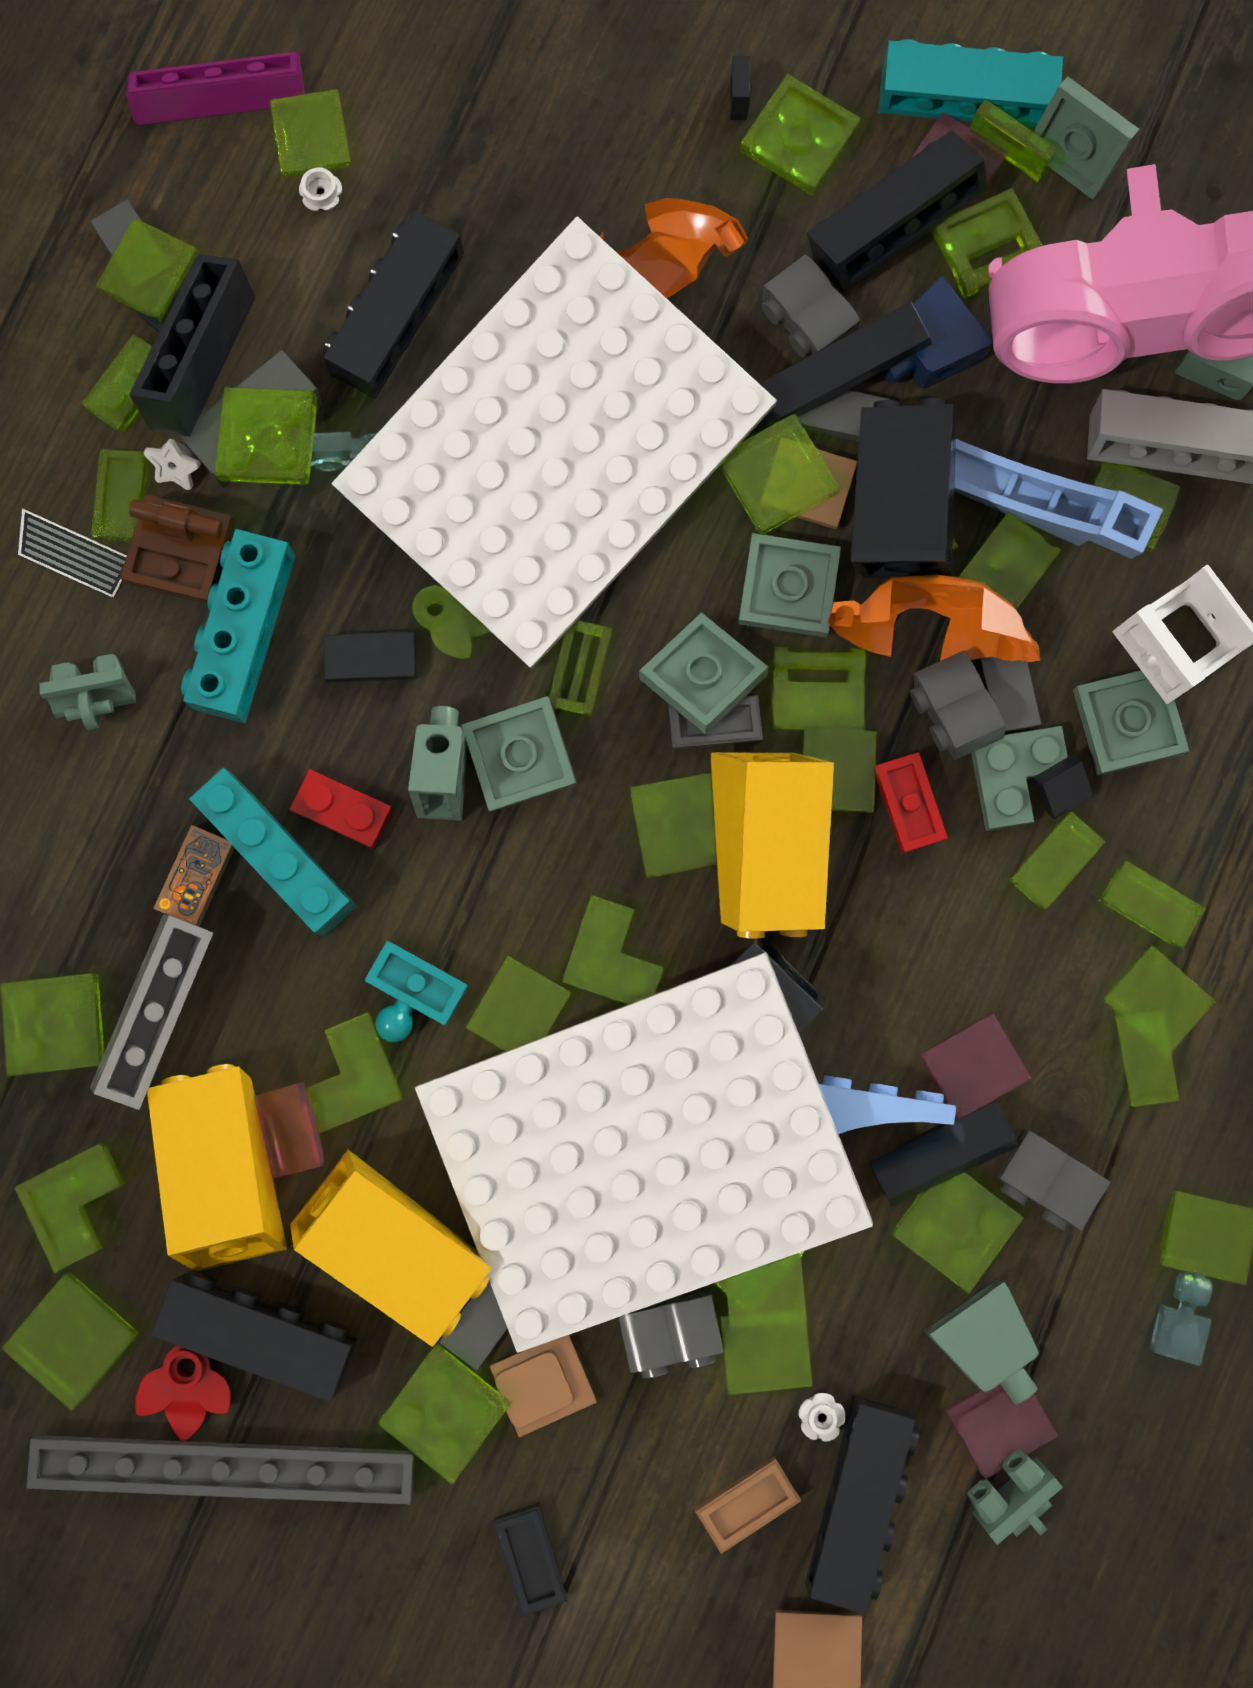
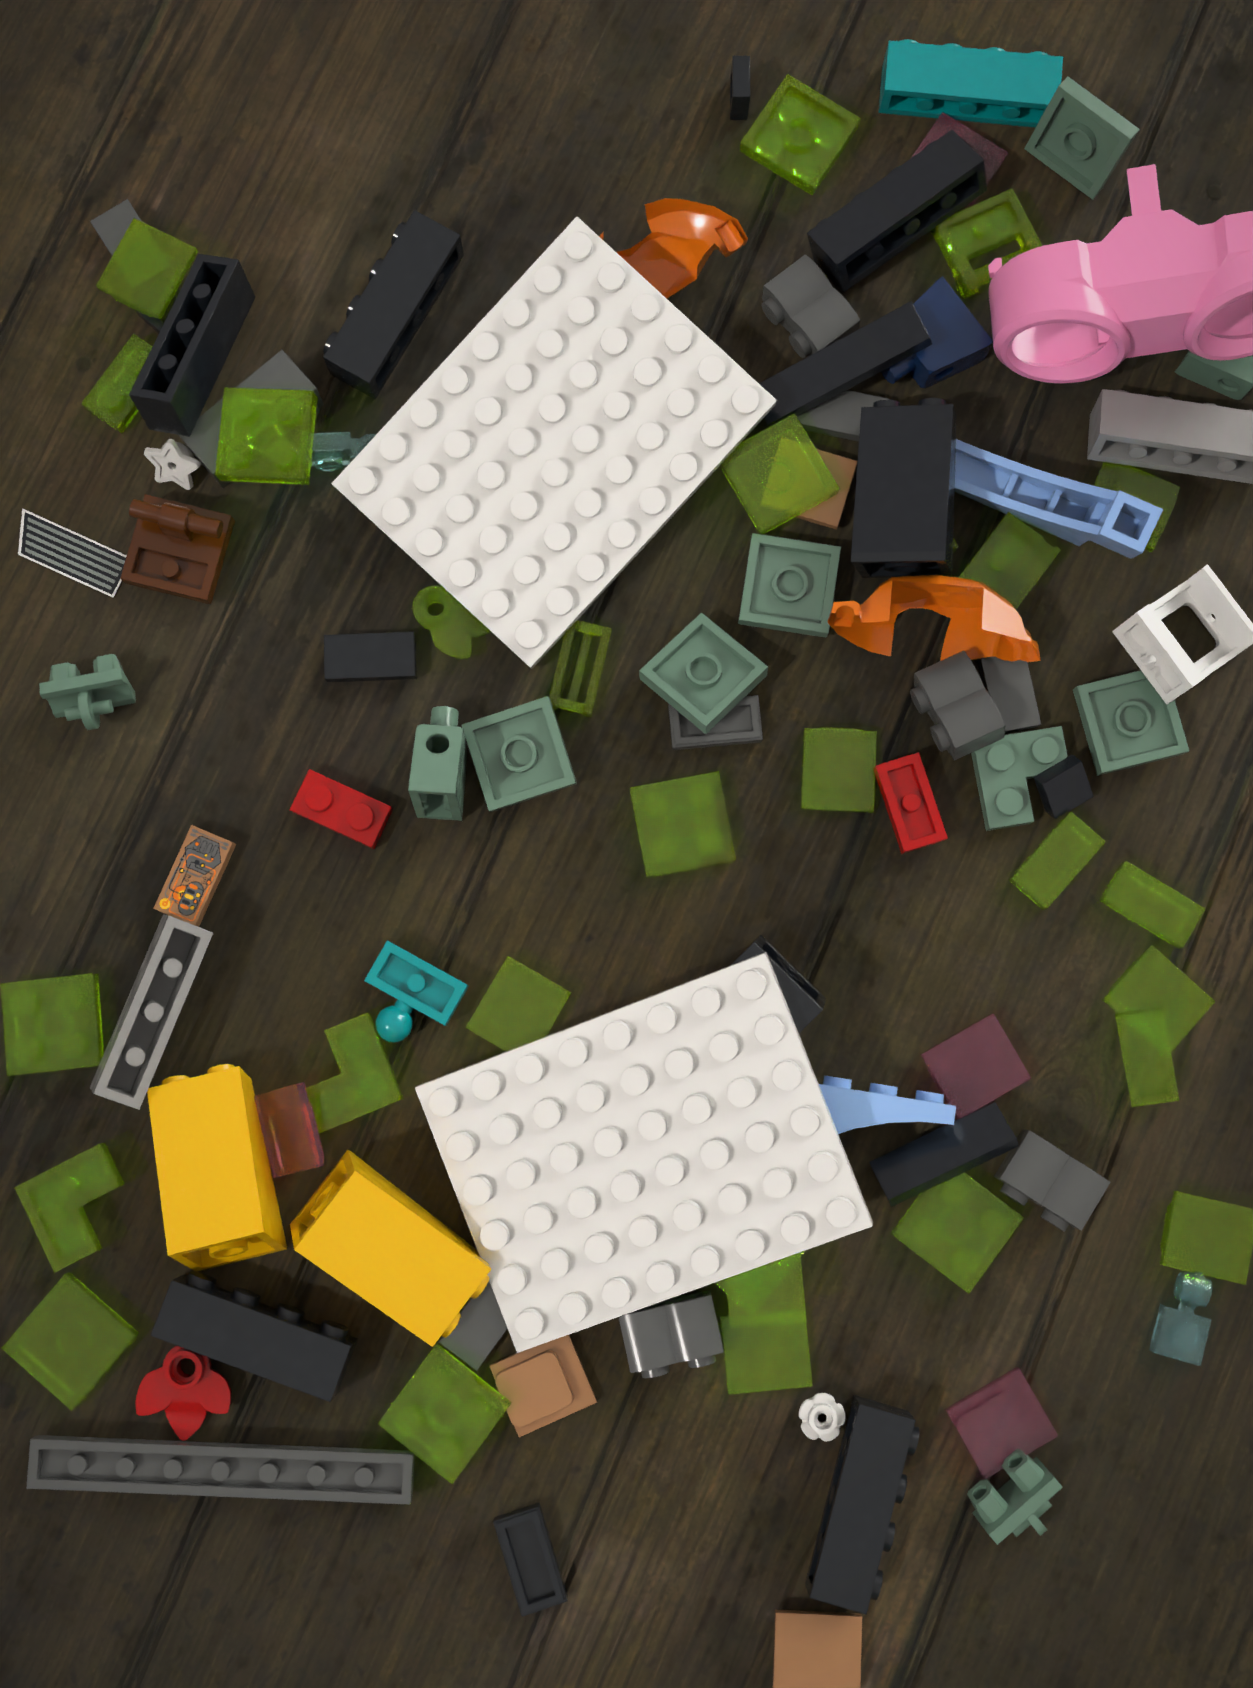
clear neon green tile [91,449,148,542] -> none
magenta slope [126,51,305,125] -> none
teal brick [181,529,296,724] -> none
teal brick [189,767,357,937] -> none
clear neon green piece [269,89,351,177] -> none
white plate [299,167,342,211] -> none
clear neon green plate [562,895,664,1005] -> none
medium nougat tile [695,1456,801,1554] -> none
yellow slope [711,752,834,939] -> none
clear neon green plate [772,647,866,731] -> none
sand green torso [924,1279,1039,1405] -> none
clear neon green tile [968,100,1057,182] -> none

